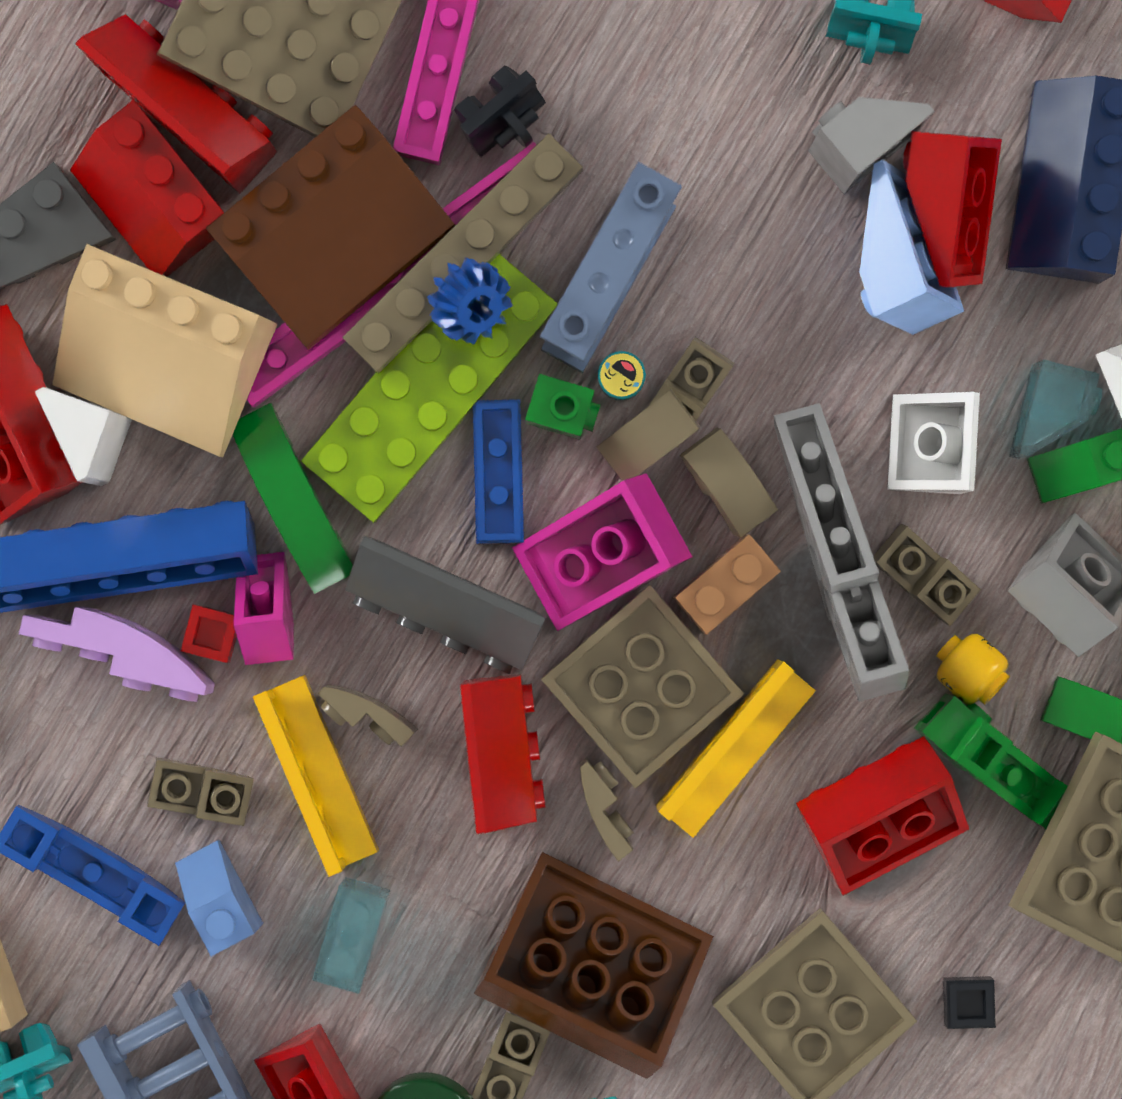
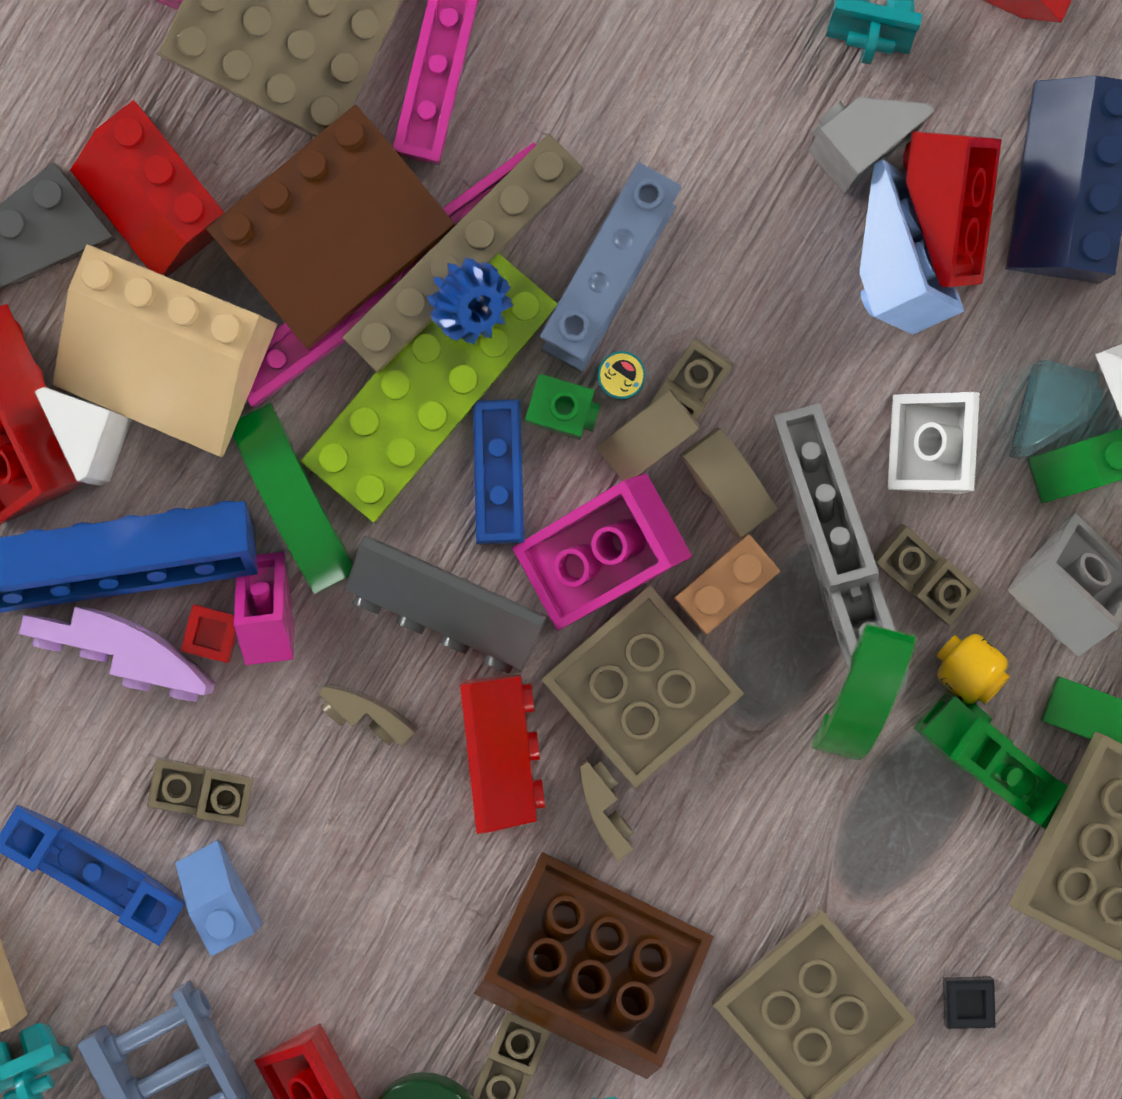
red slope [75,14,277,194] -> none
yellow fence [252,675,379,877] -> none
clear light blue brick [312,877,391,994] -> none
black hips [454,66,546,158] -> none
yellow fence [656,659,816,838] -> none
red slope [796,736,970,896] -> none
none -> green slope [812,624,916,760]

